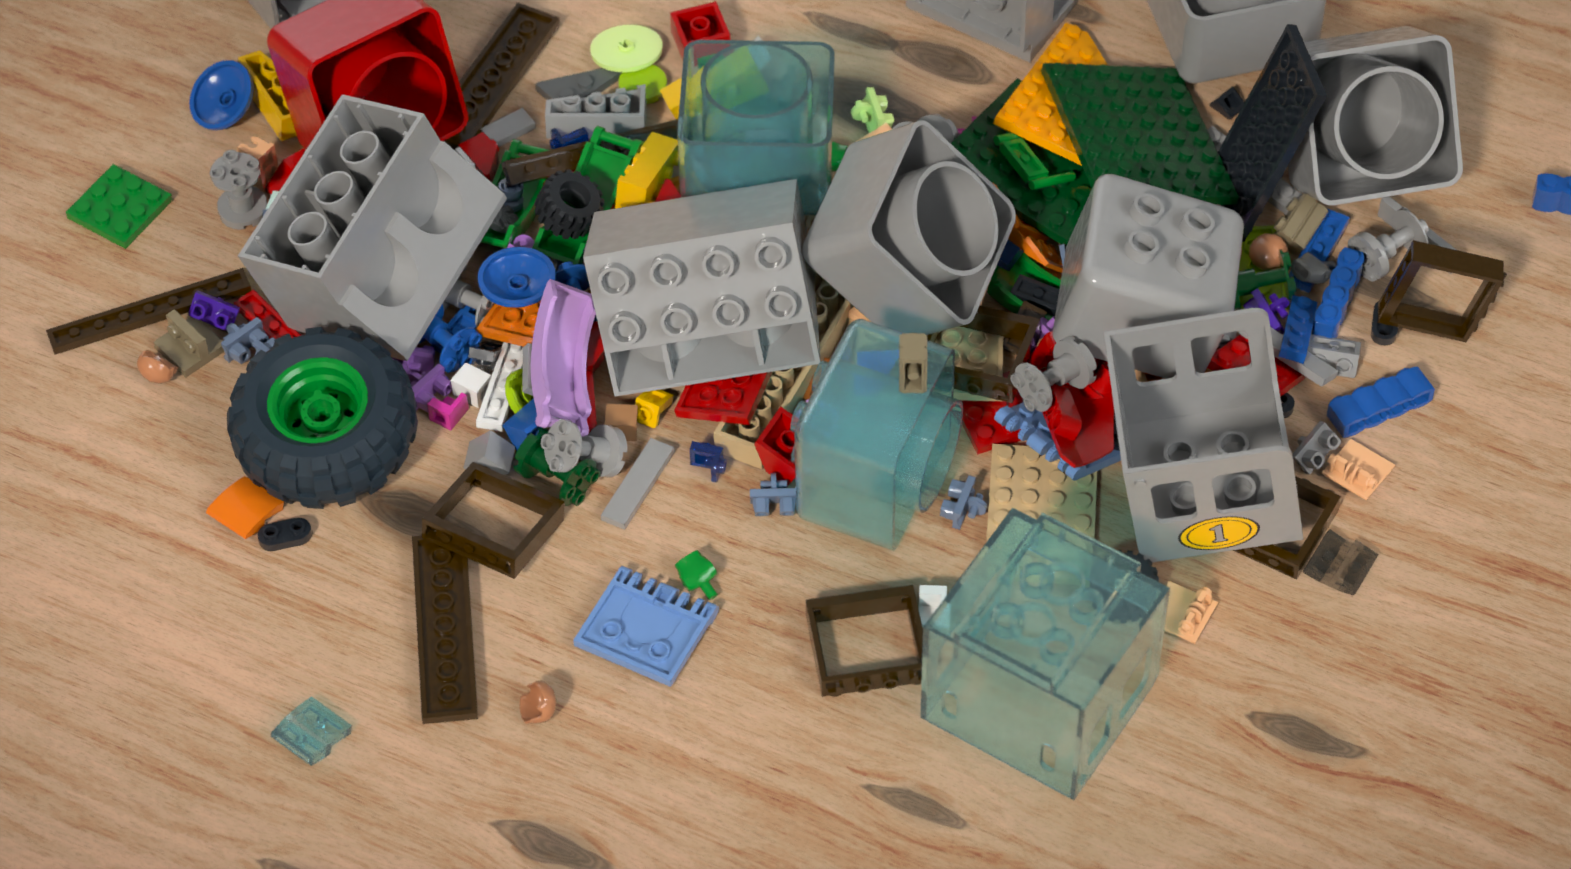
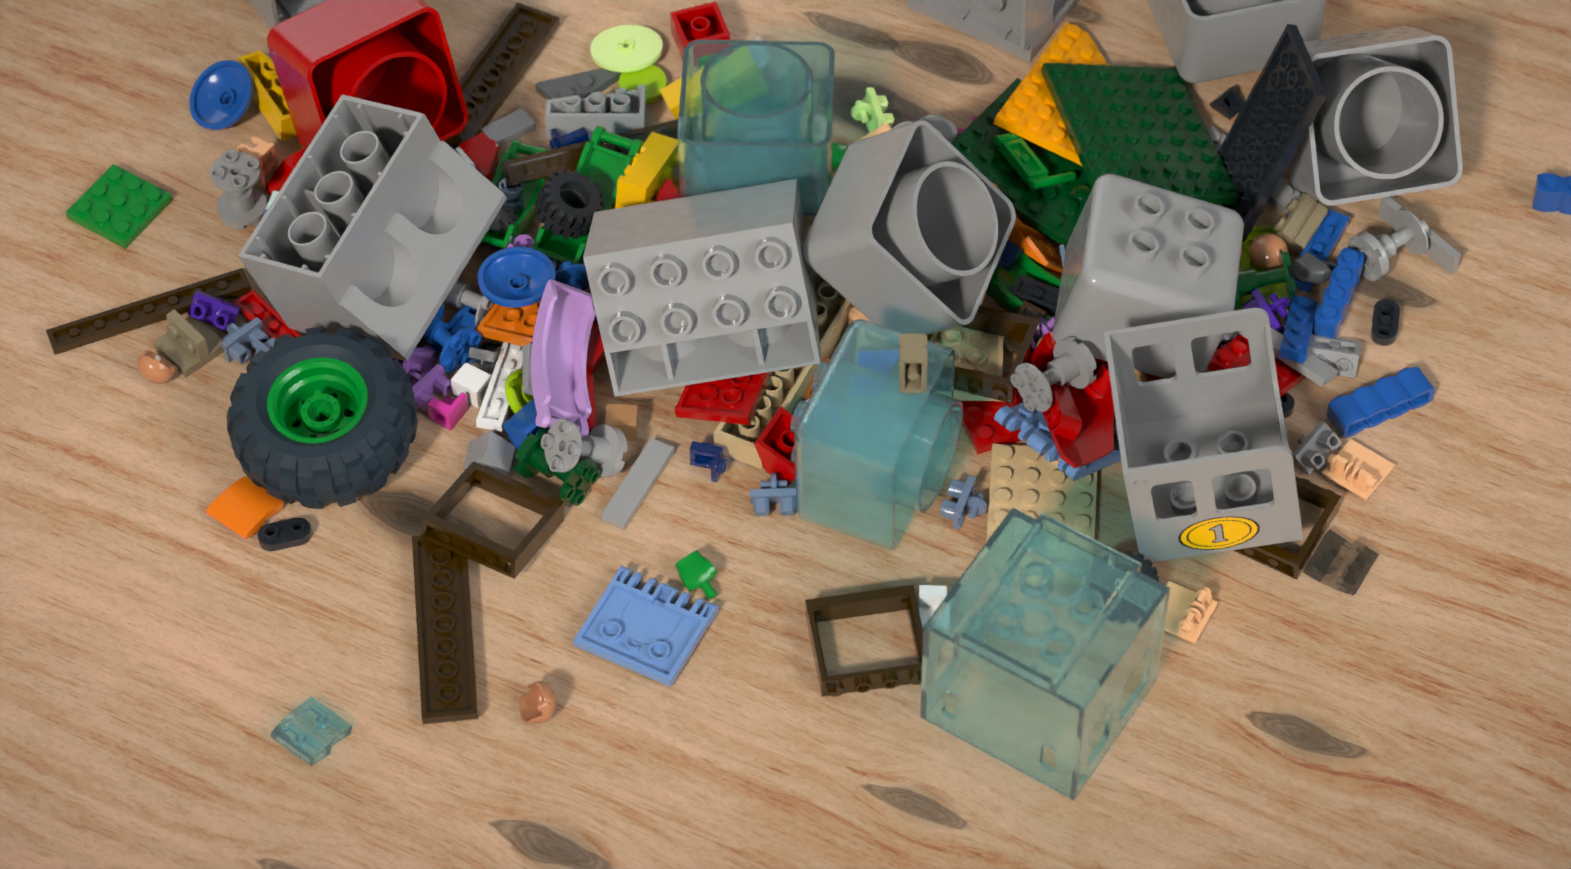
yellow bracket [635,390,674,428] -> none
dark brown window [1377,240,1507,342] -> none

